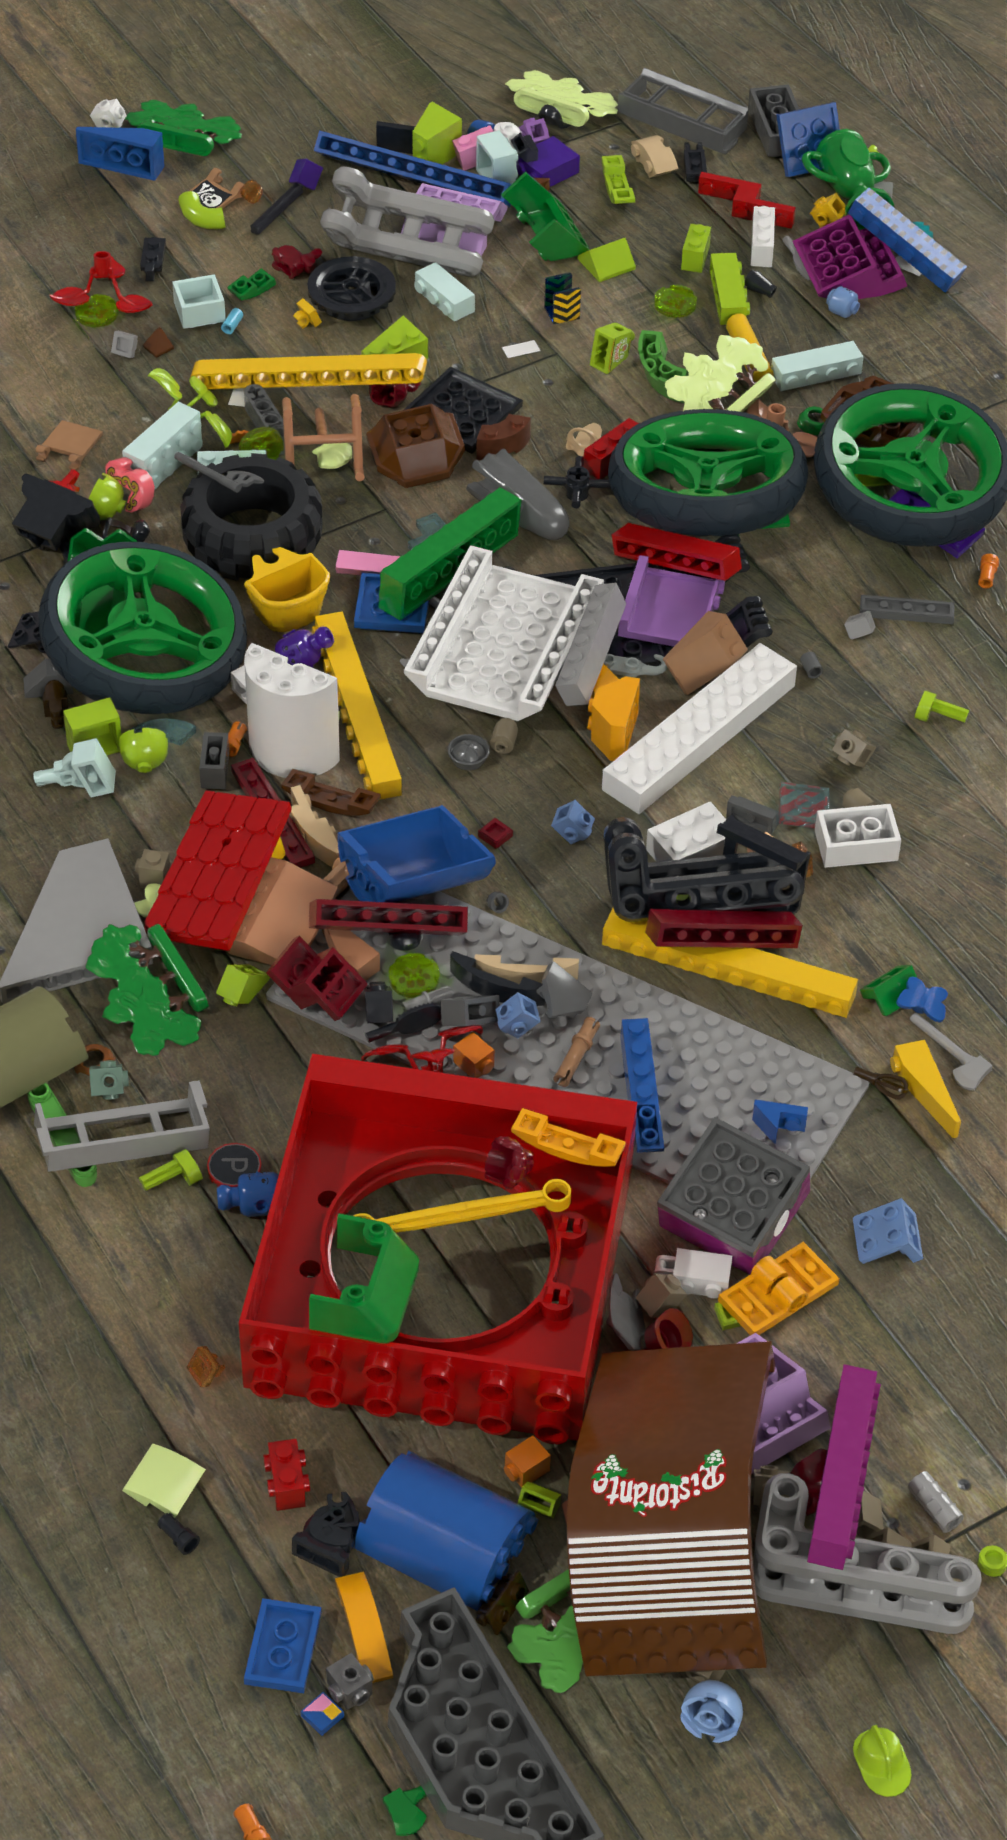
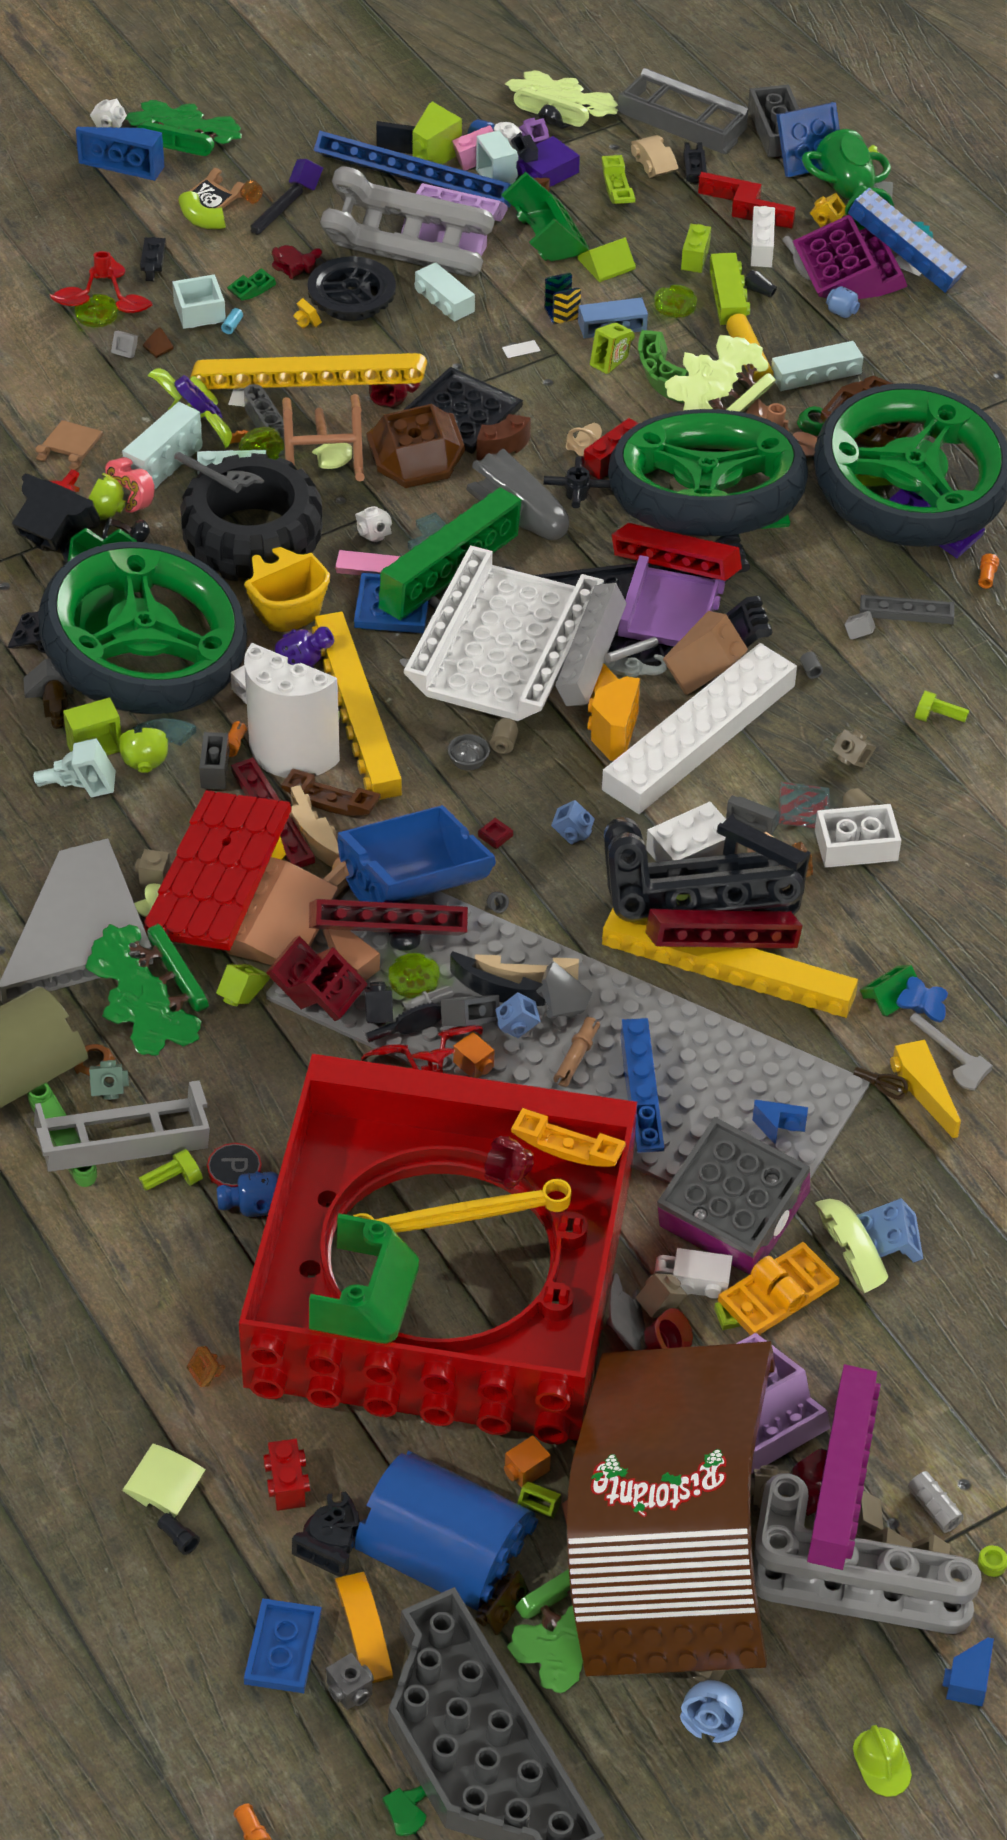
tile [301,1692,344,1736] -> none
lime wedge [361,315,428,359] -> none
none -> dark purple beam [174,375,223,421]
none -> white brick [355,506,392,542]
none -> medium blue brick [578,298,648,339]
none -> light grey bar [604,637,659,663]
none -> yellowish green brick [815,1199,888,1293]
none -> blue slope [942,1637,994,1707]

